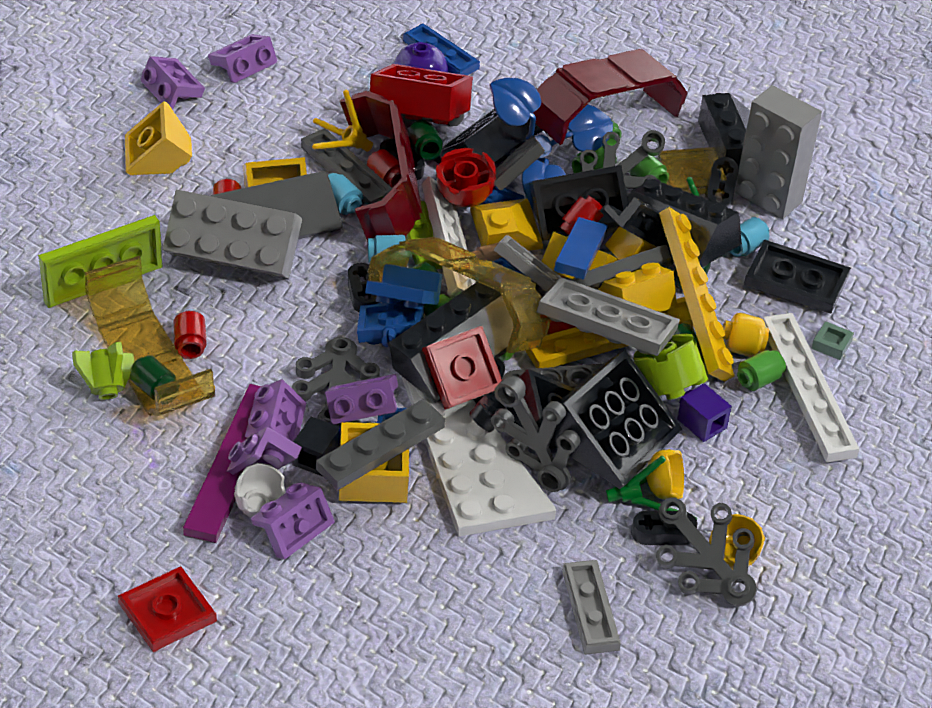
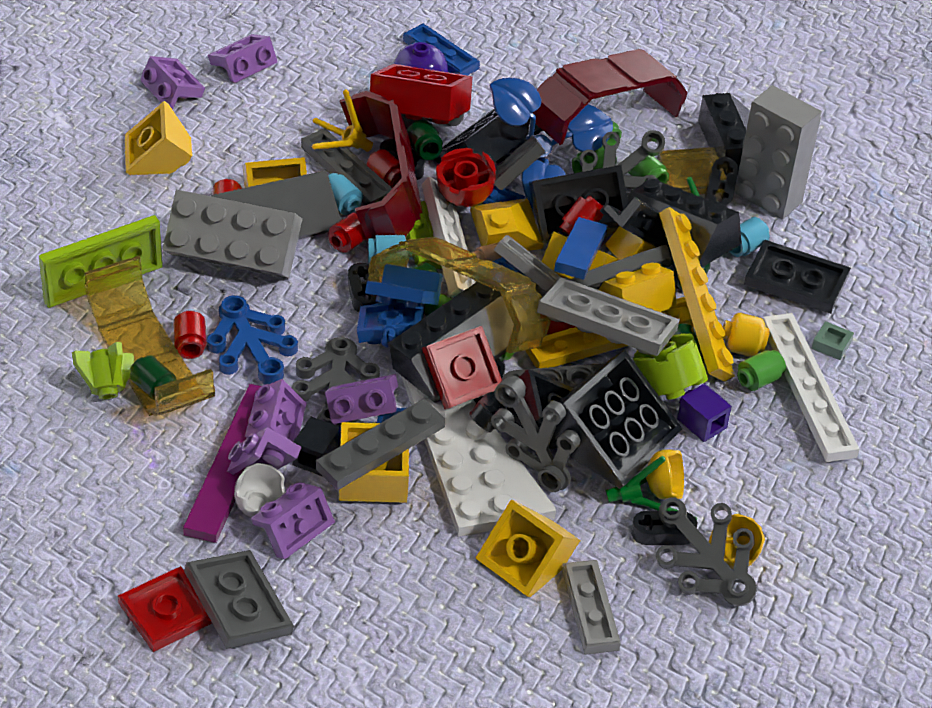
none -> dark grey tile [184,550,294,649]
none -> blue plant [207,295,298,385]
none -> red brick [328,213,367,253]
none -> yellow slope [475,500,581,597]

